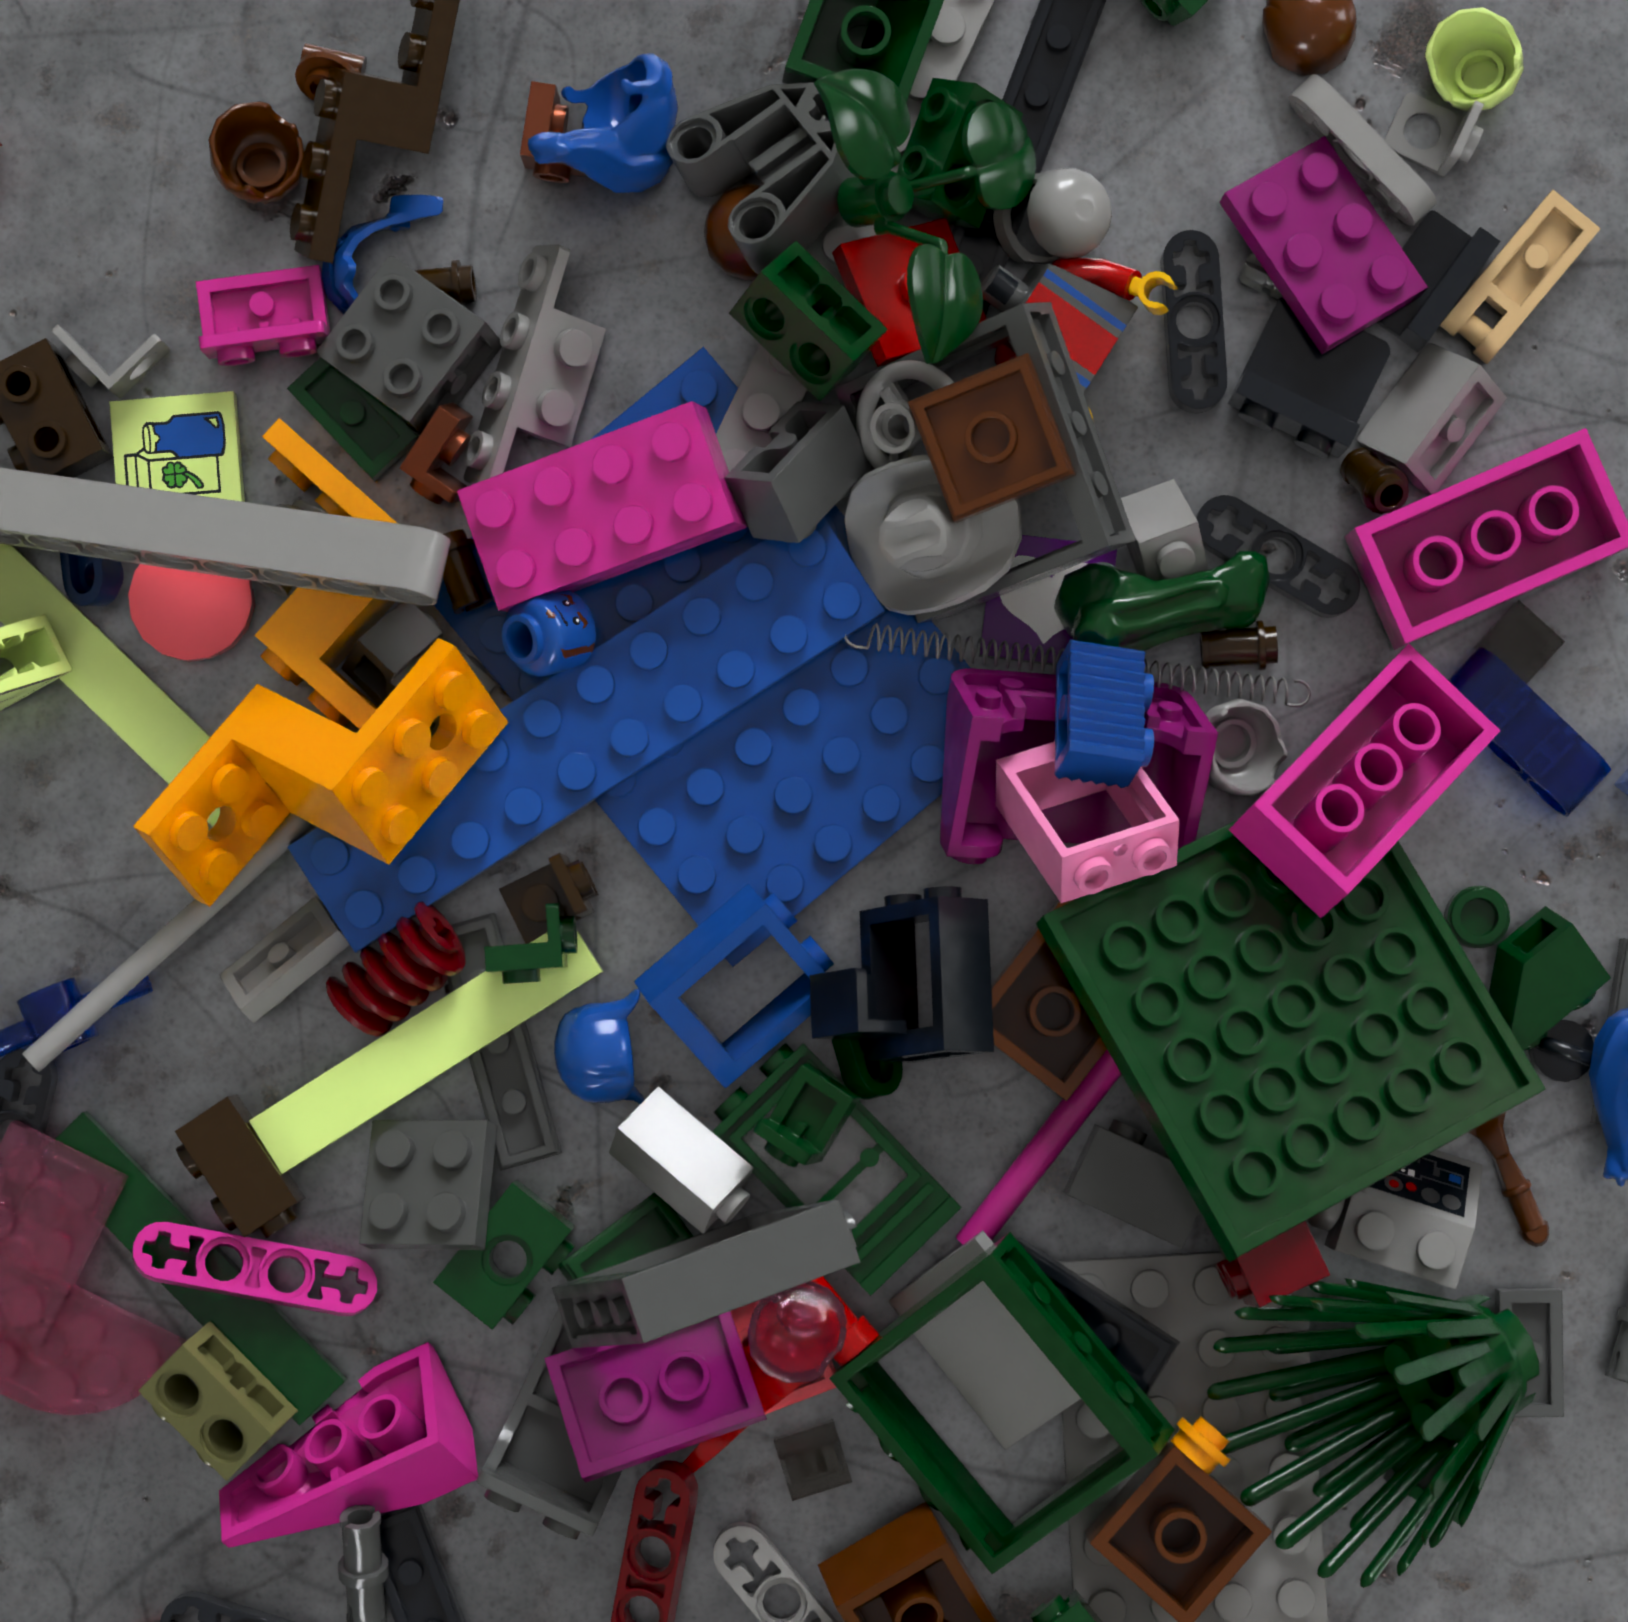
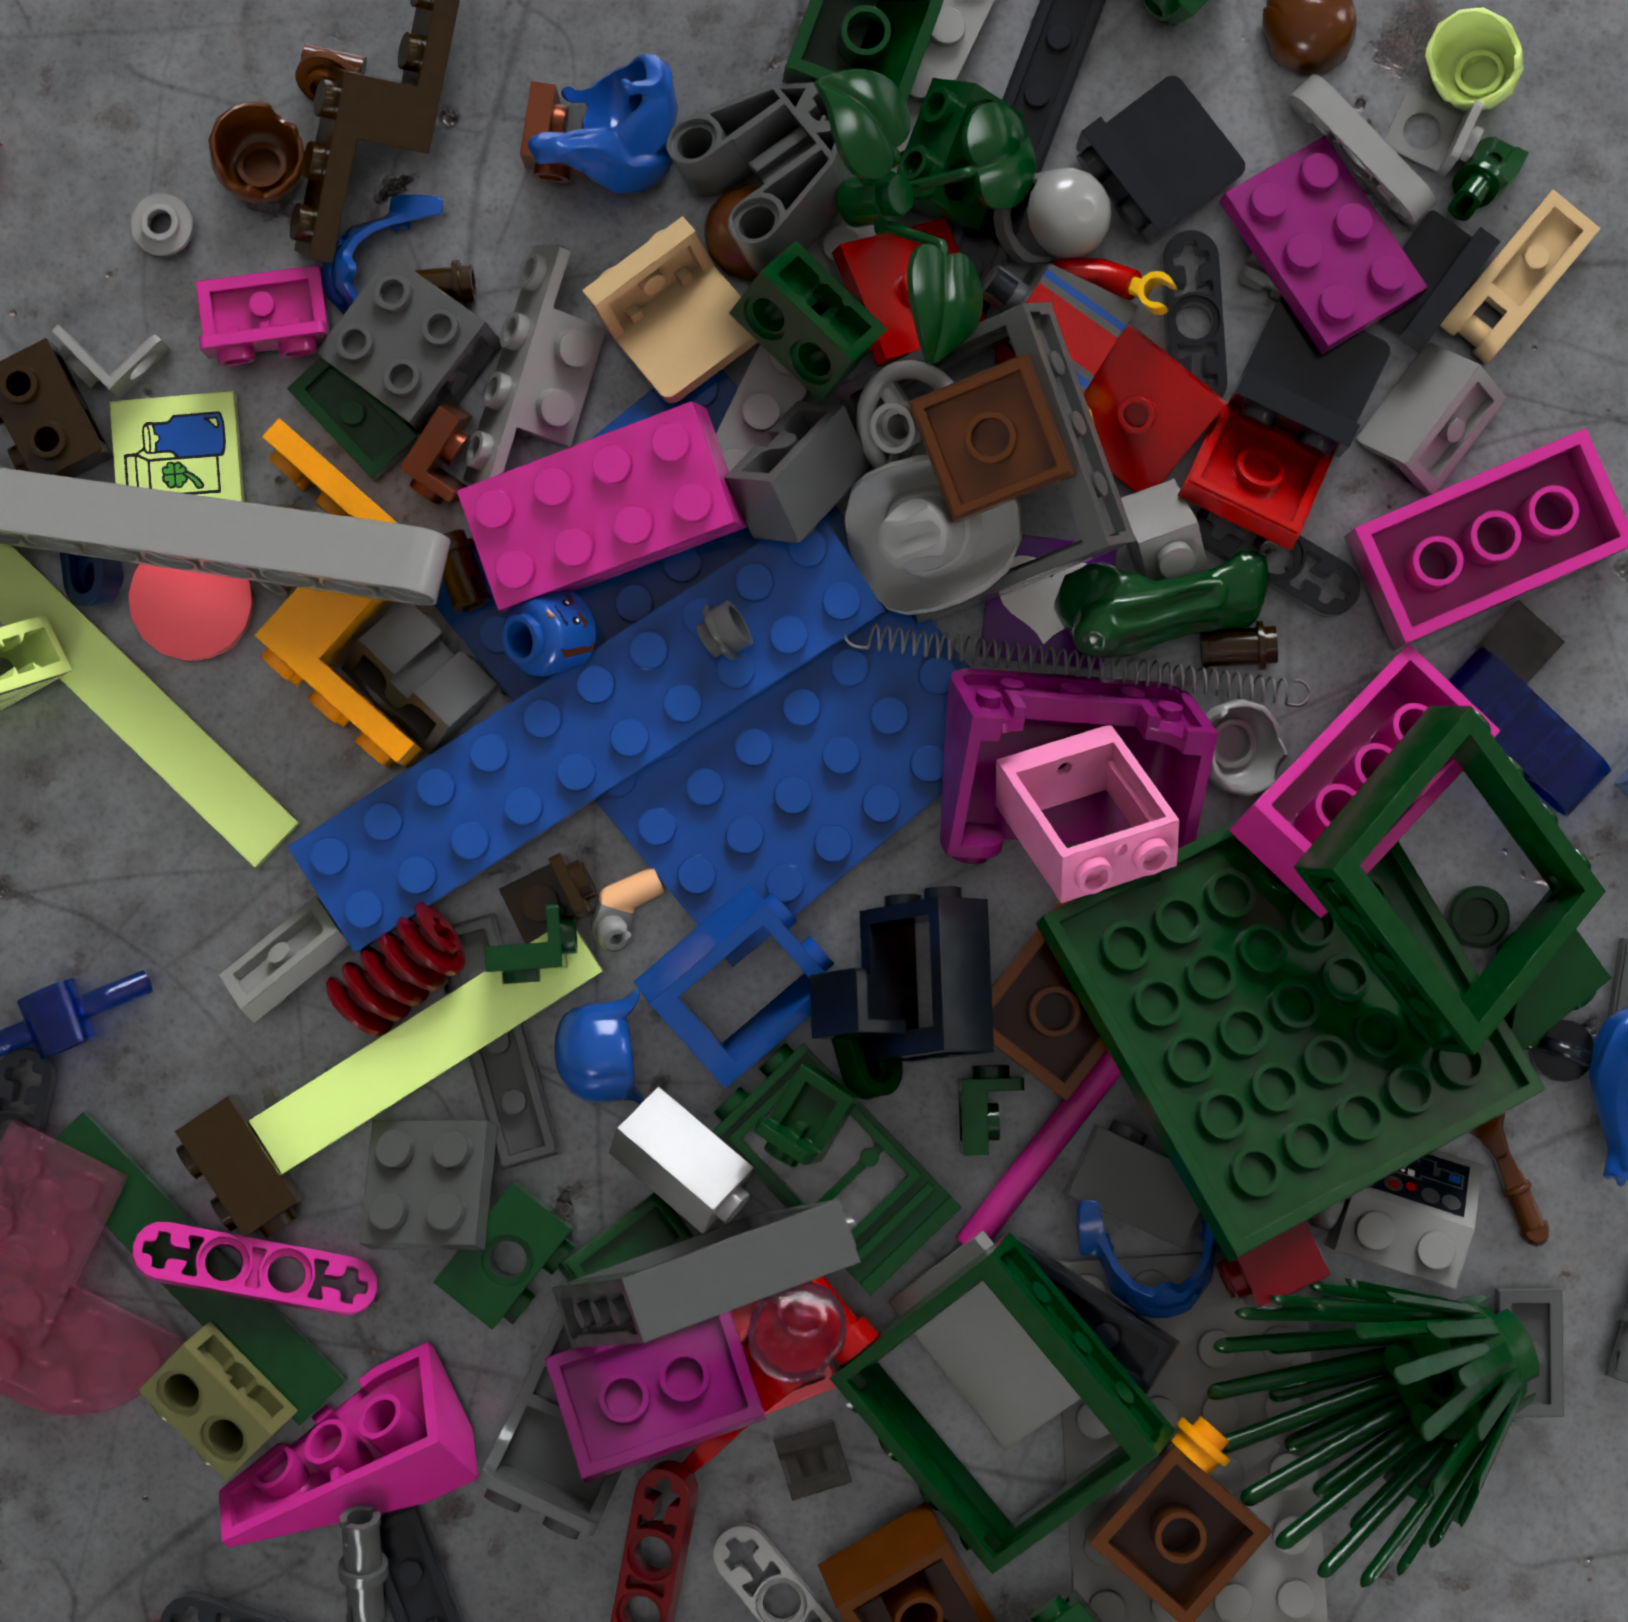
light grey piece [22,813,314,1072] -> none
light orange bracket [133,638,509,907] -> none
blue brick [1054,640,1154,788] -> none
dark brown pin [1341,448,1409,514] -> none
none -> light grey plate [130,193,194,257]
none -> tan bracket [582,216,758,403]
none -> arm [590,867,665,952]
none -> dark grey plate [697,600,753,661]
none -> dark green bracket [958,1065,1025,1156]
none -> black bracket [1076,76,1245,245]
none -> blue helmet [1076,1200,1218,1318]
none -> red plate [1083,324,1228,492]
none -> red plate [1177,403,1334,551]
none -> dark green window [1294,706,1606,1055]
none -> dark green piece [1448,137,1529,221]

